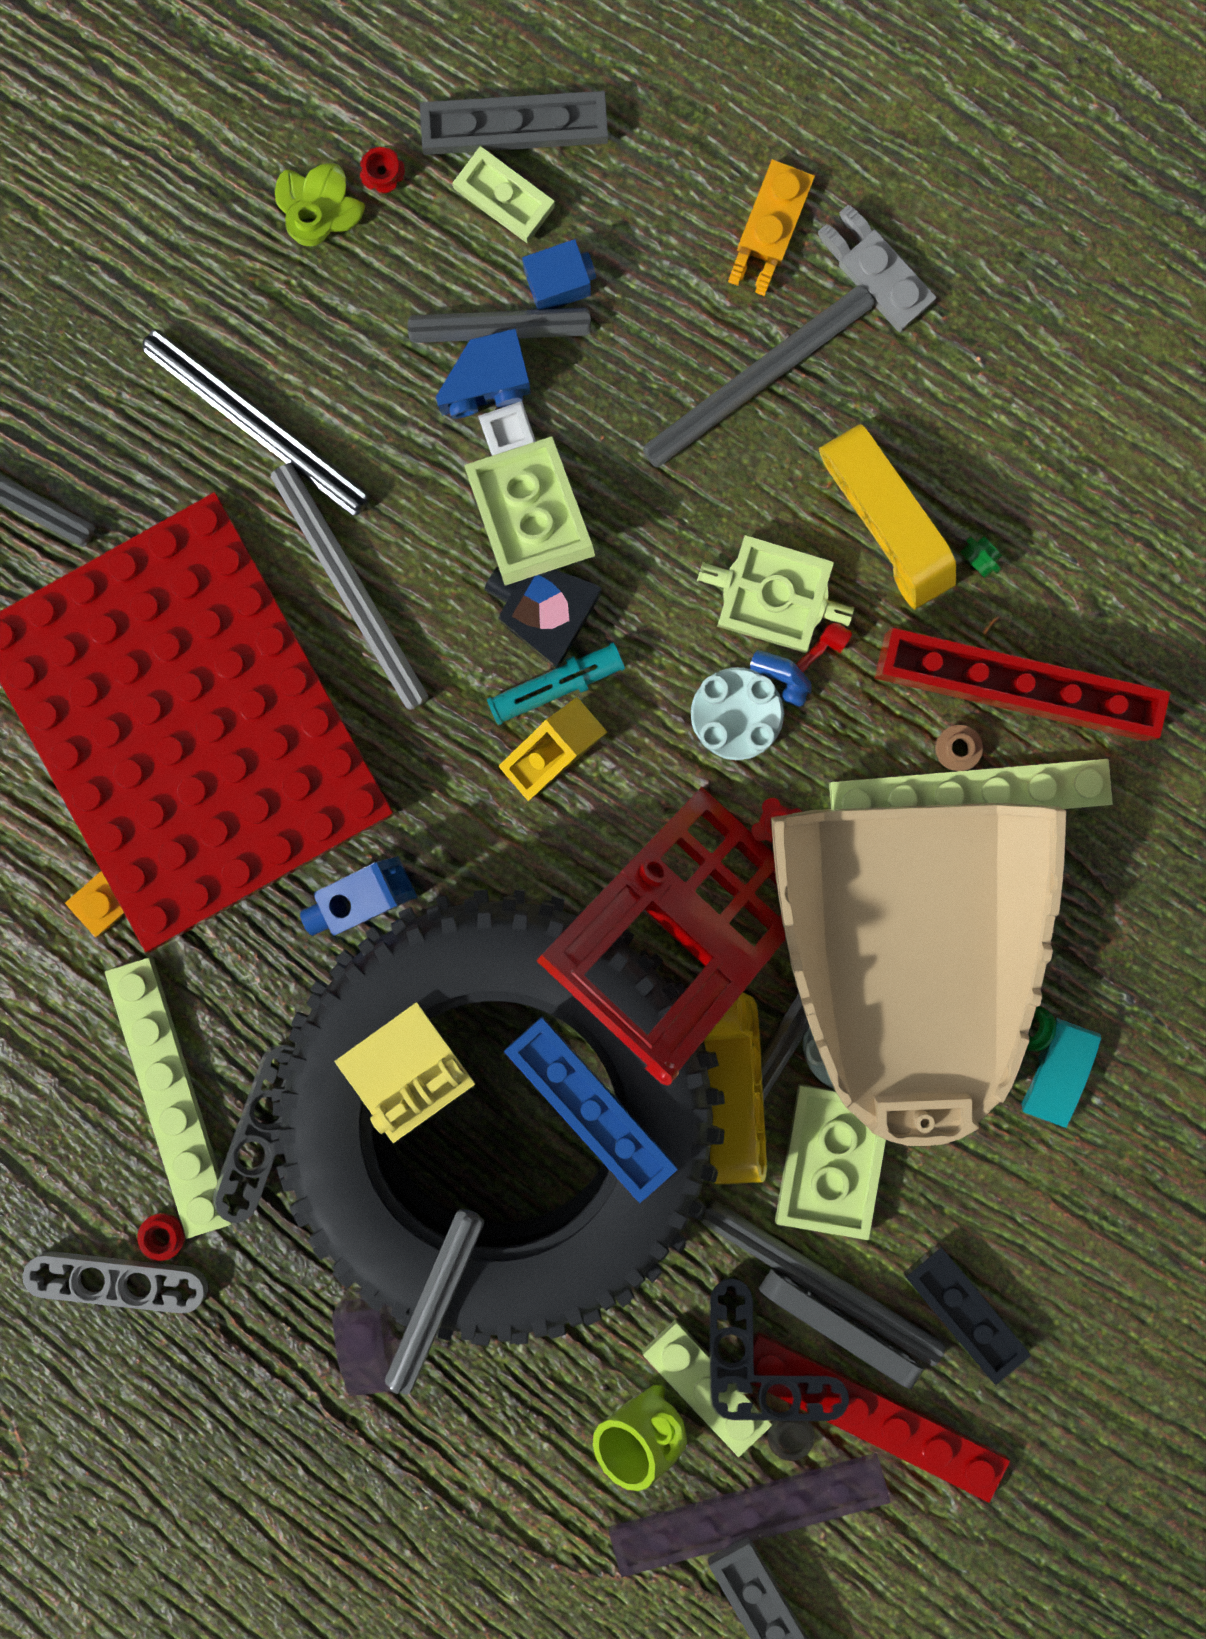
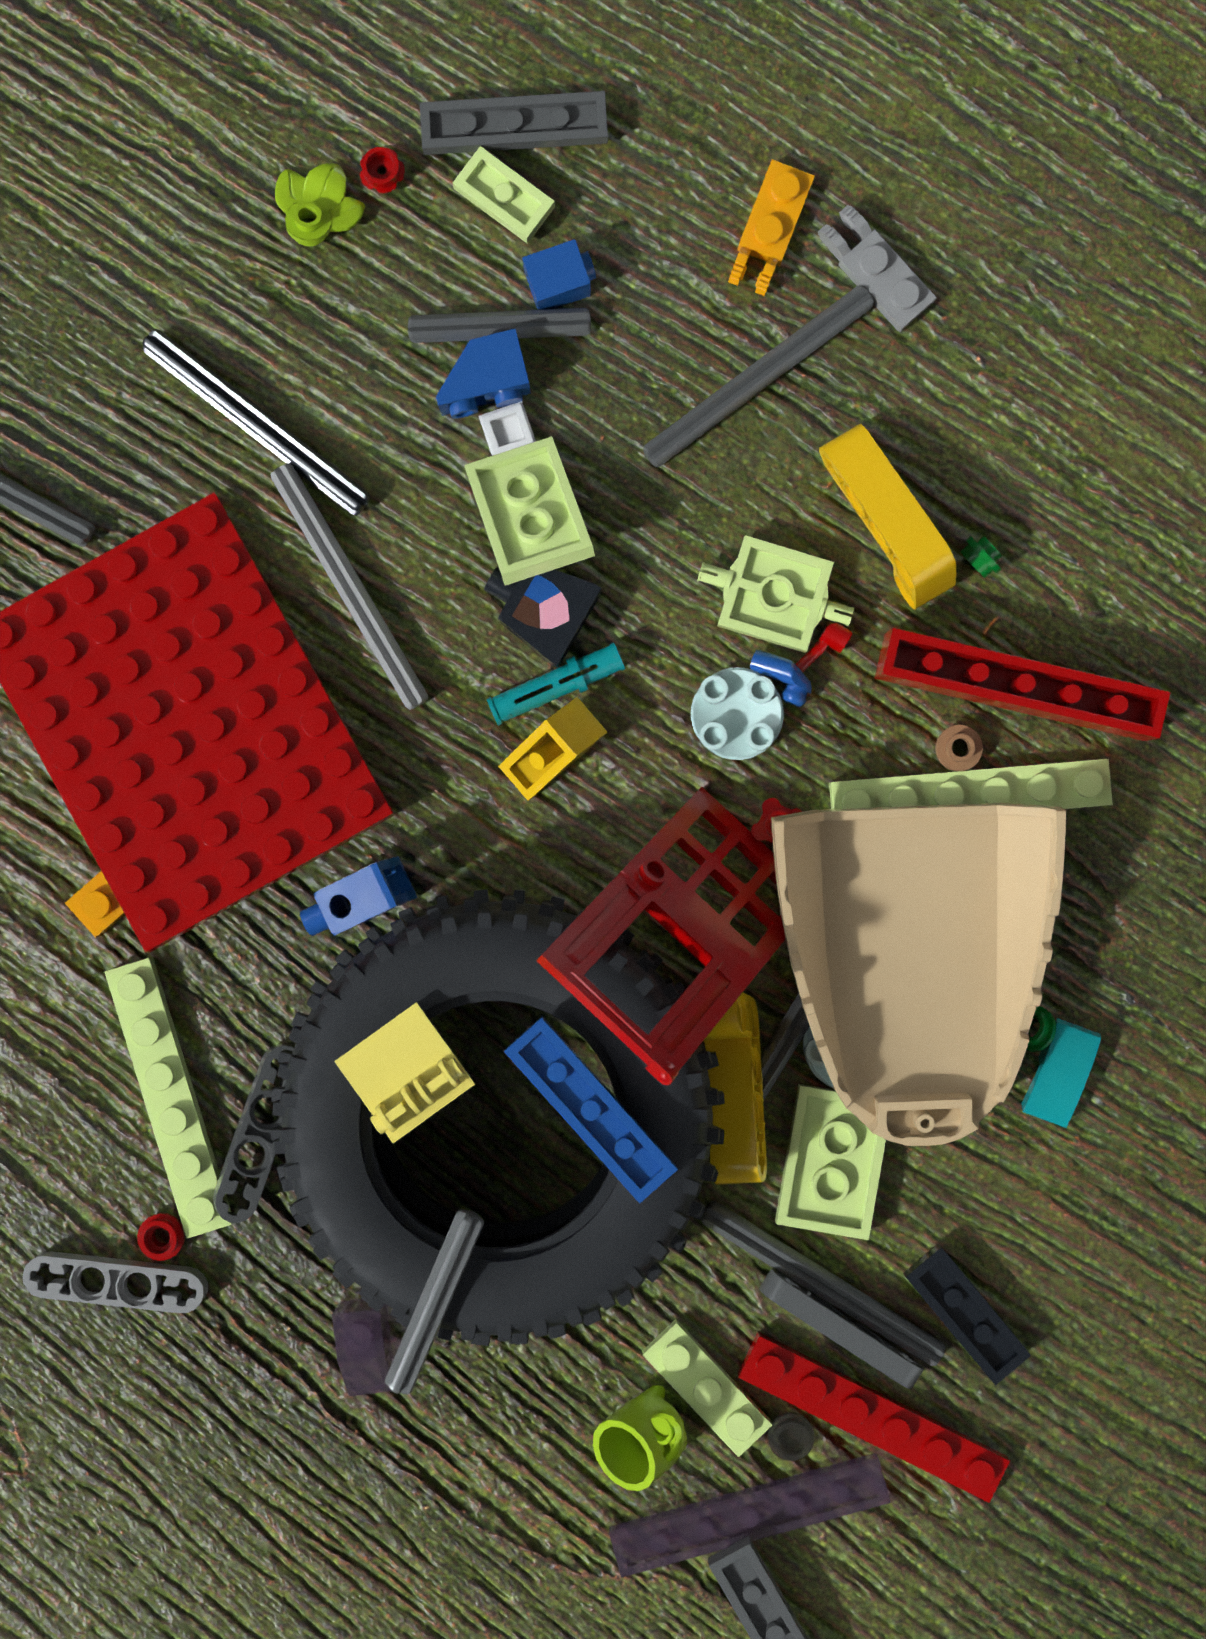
black beam [709,1278,849,1421] -> none

